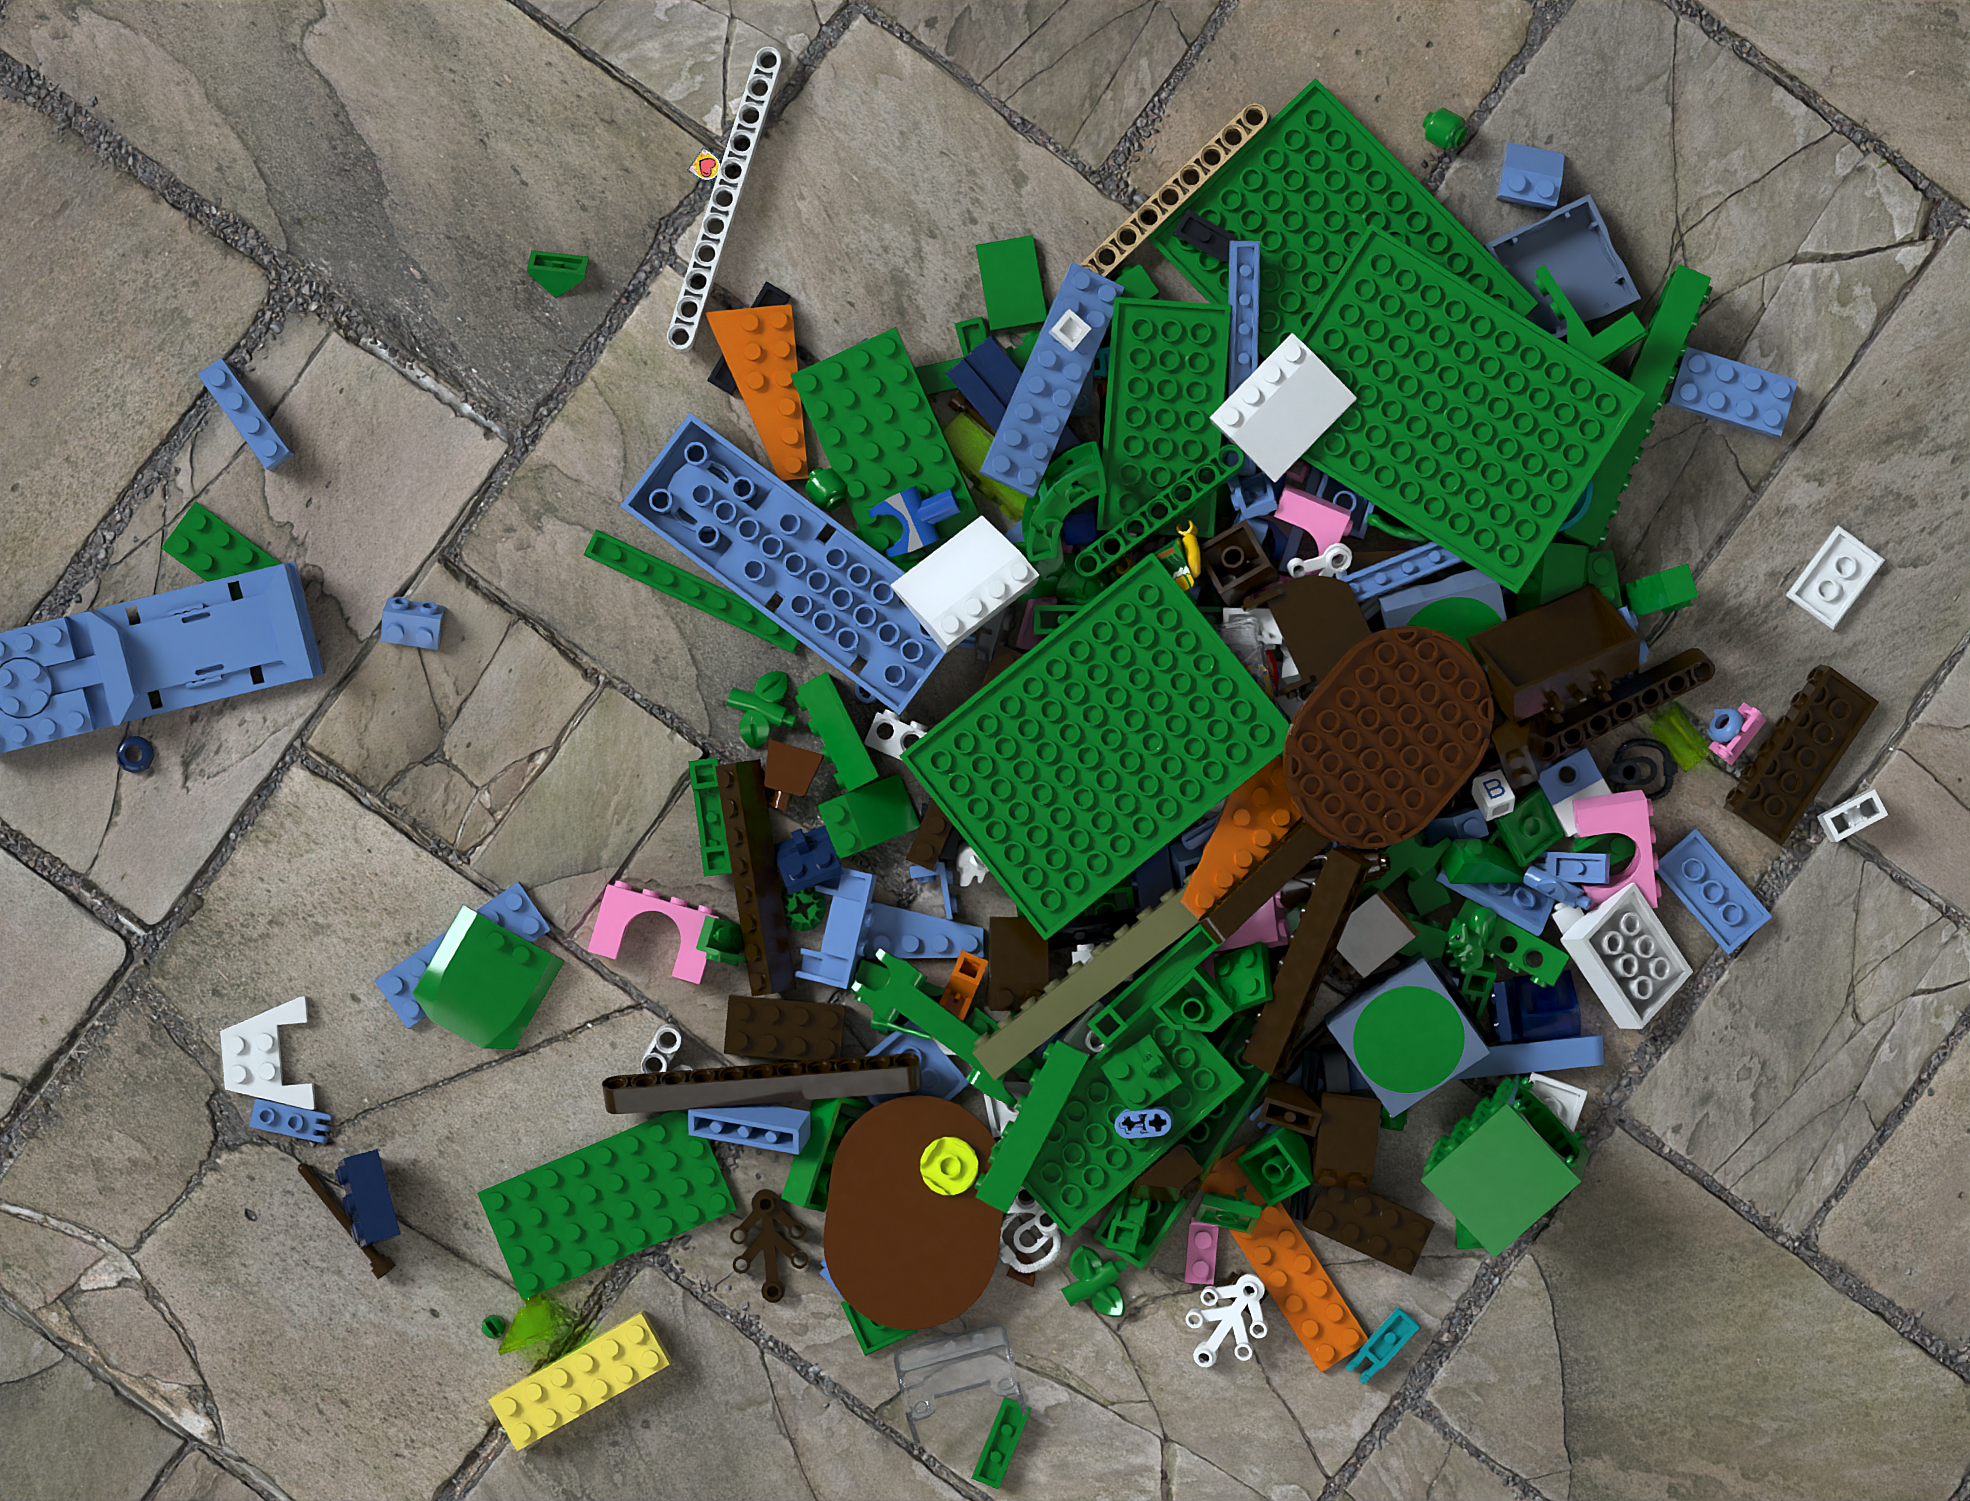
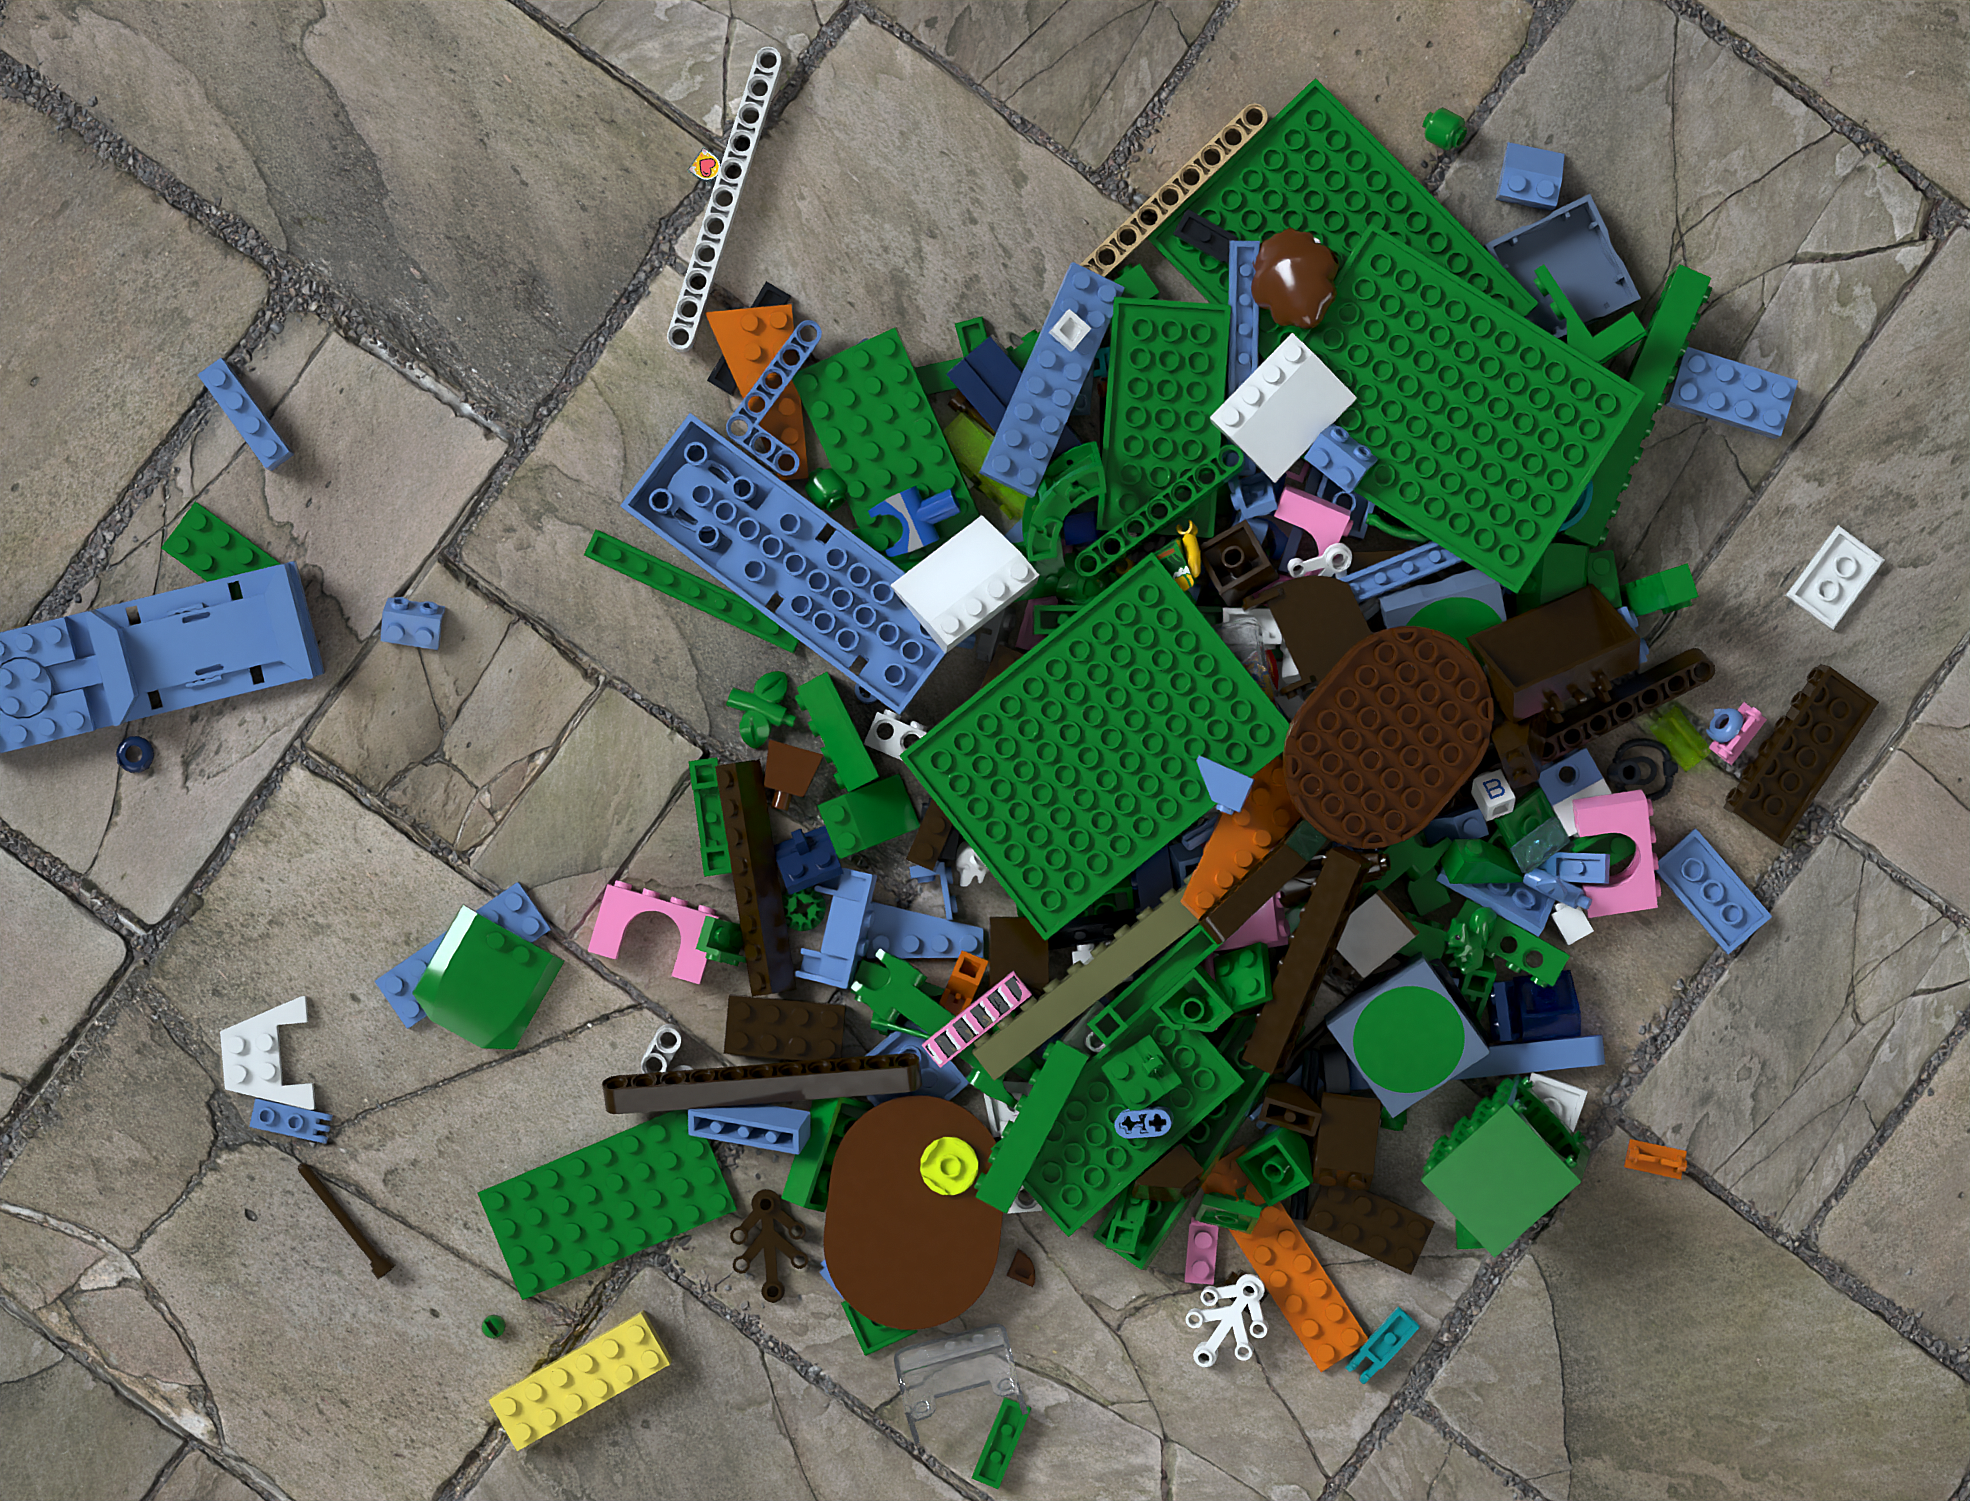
dark blue brick [335,1149,400,1248] -> none
clear neon green slope [498,1294,560,1356] -> none
green slope [527,250,589,298] -> none
green tile [976,235,1047,332] -> none
white piece [998,1209,1062,1273] -> none
green plant [1061,1246,1129,1317] -> none
white slope [1560,883,1693,1029] -> none
white brick [1817,789,1888,842] -> none
none -> medium blue beam [726,320,822,476]
none -> tile [922,971,1032,1068]
none -> medium blue slope [1196,755,1255,815]
none -> reddish brown piece [1251,228,1339,329]
none -> clear green tile [1284,820,1327,862]
none -> medium blue bracket [1304,424,1378,494]
none -> clear light blue plate [1510,816,1570,874]
none -> orange hinge [1624,1139,1687,1179]

